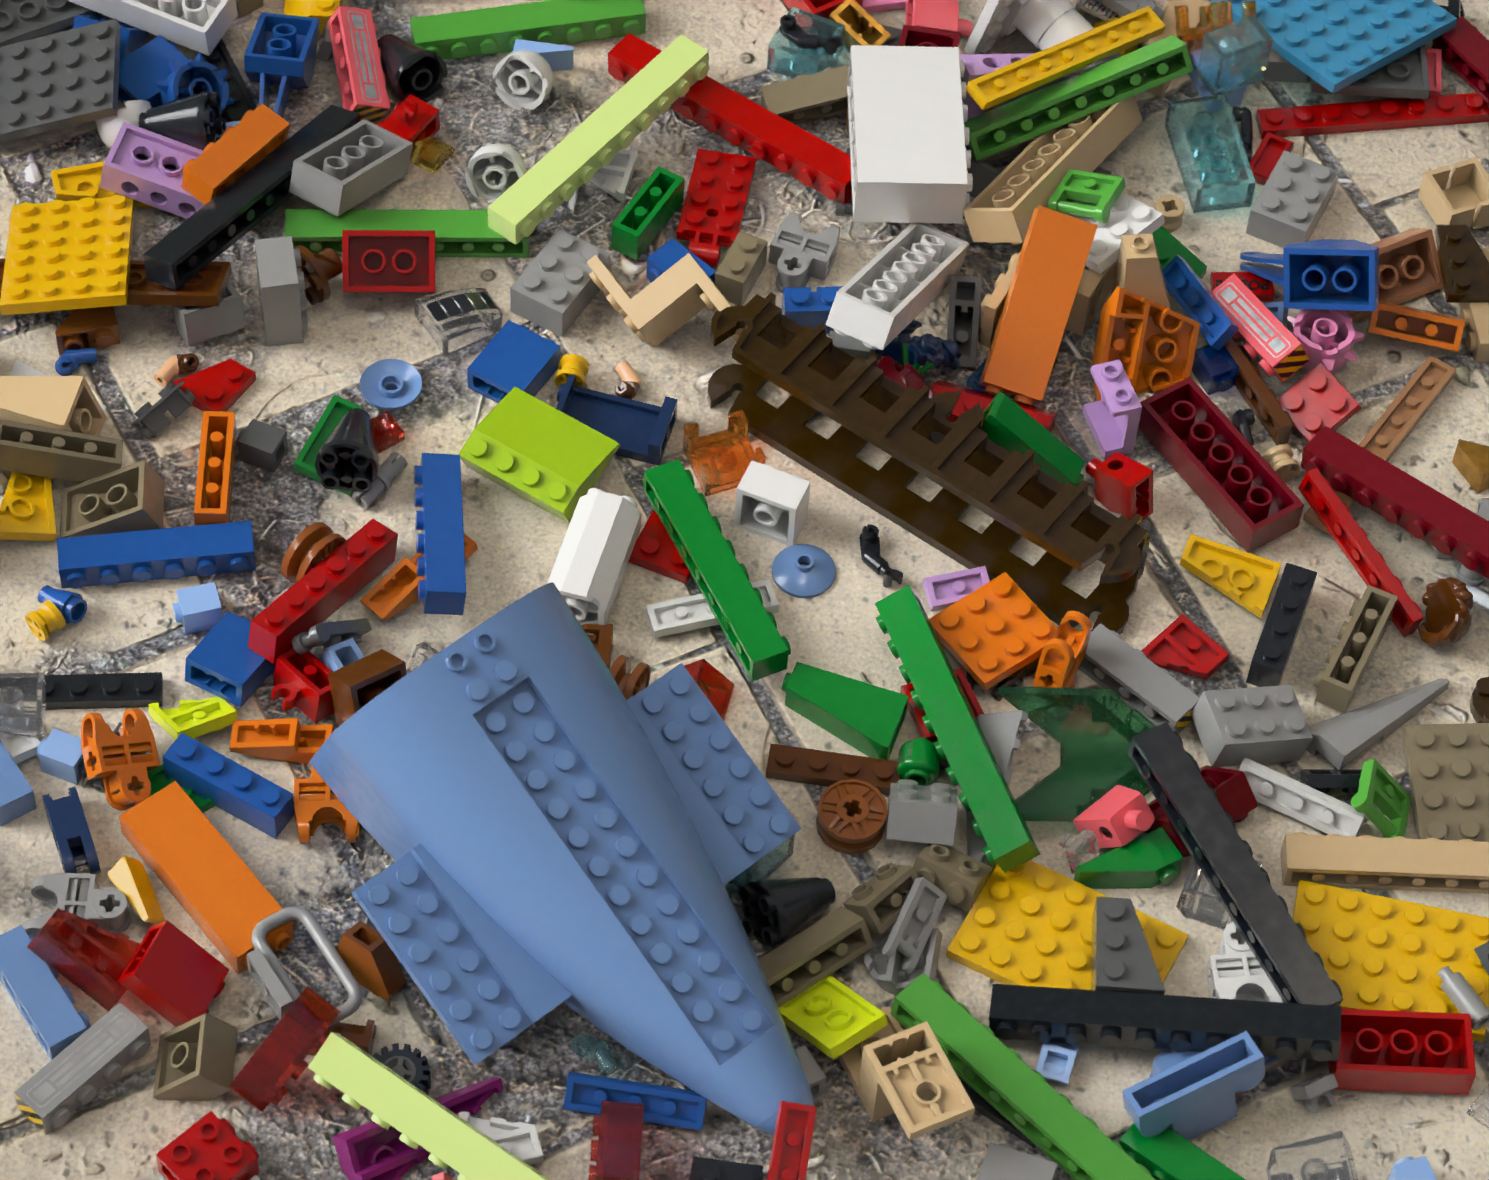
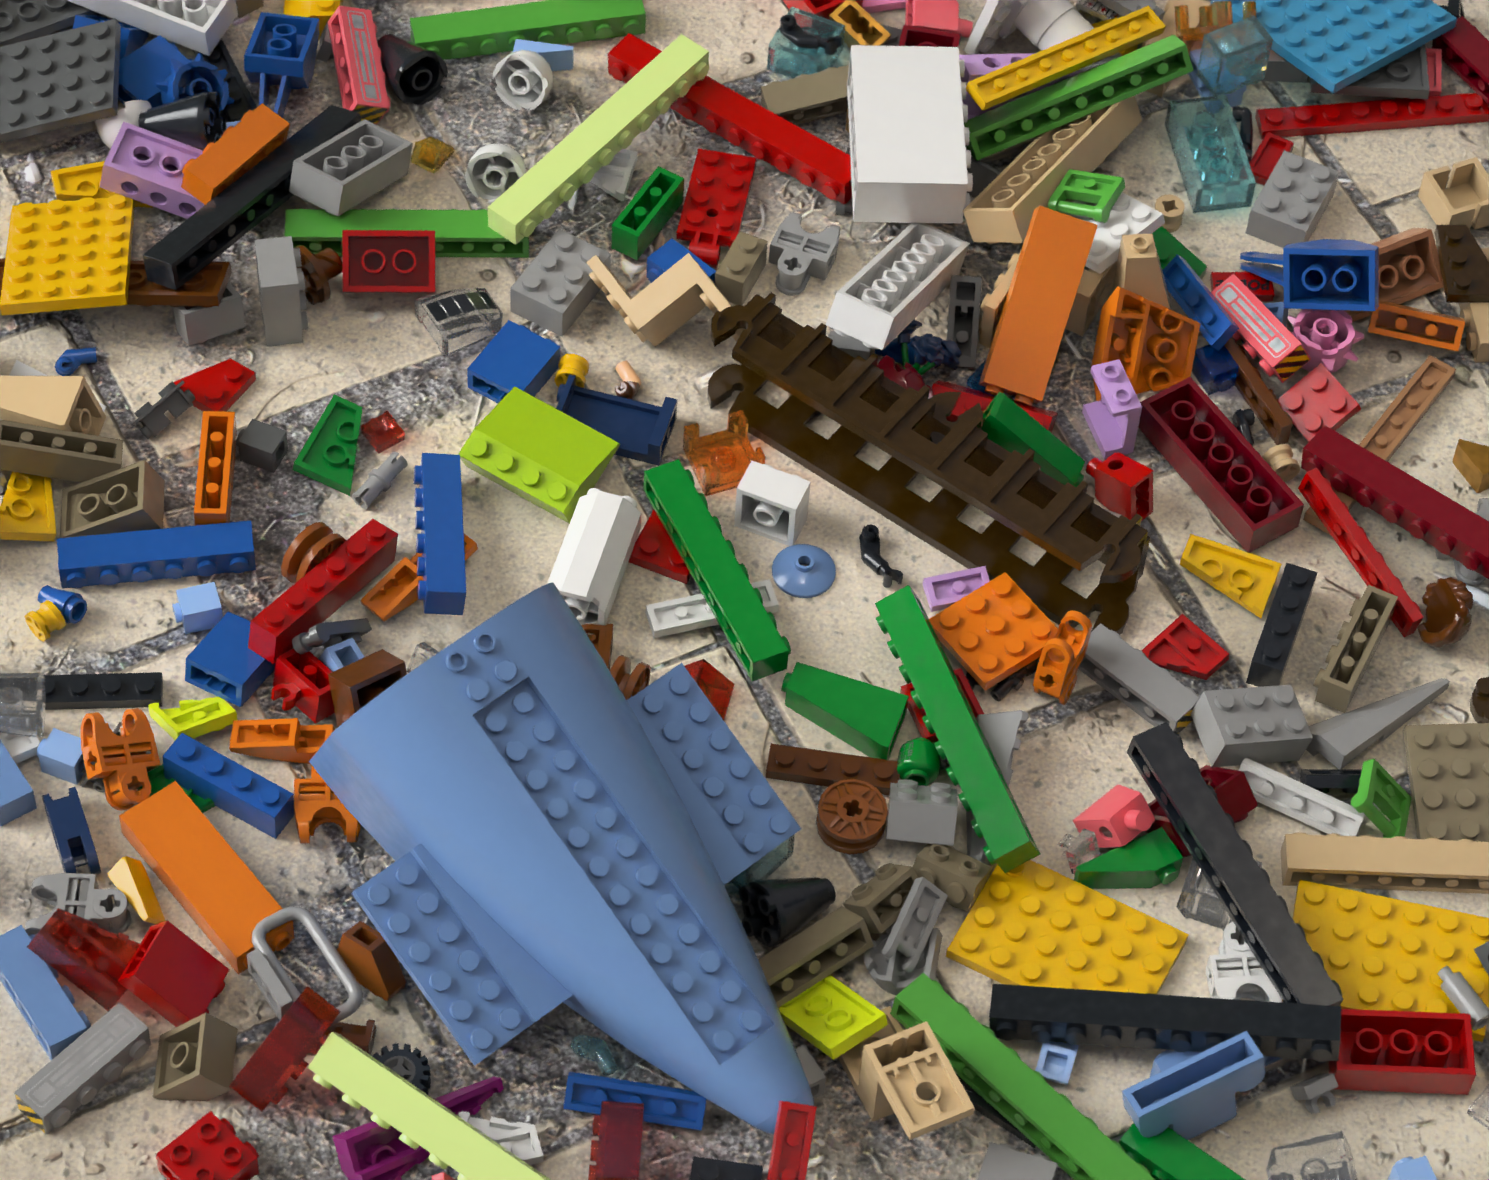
dark orange slope [55,306,121,356] -> none
arm [154,353,199,386] -> none
black cone [315,408,379,492] -> none
medium blue dish [360,359,422,410] -> none
red brick [377,94,440,160] -> none
blue piece [782,286,843,334] -> none
clear green windscreen [999,687,1194,822] -> none
dark grey wedge [1091,896,1165,995] -> none

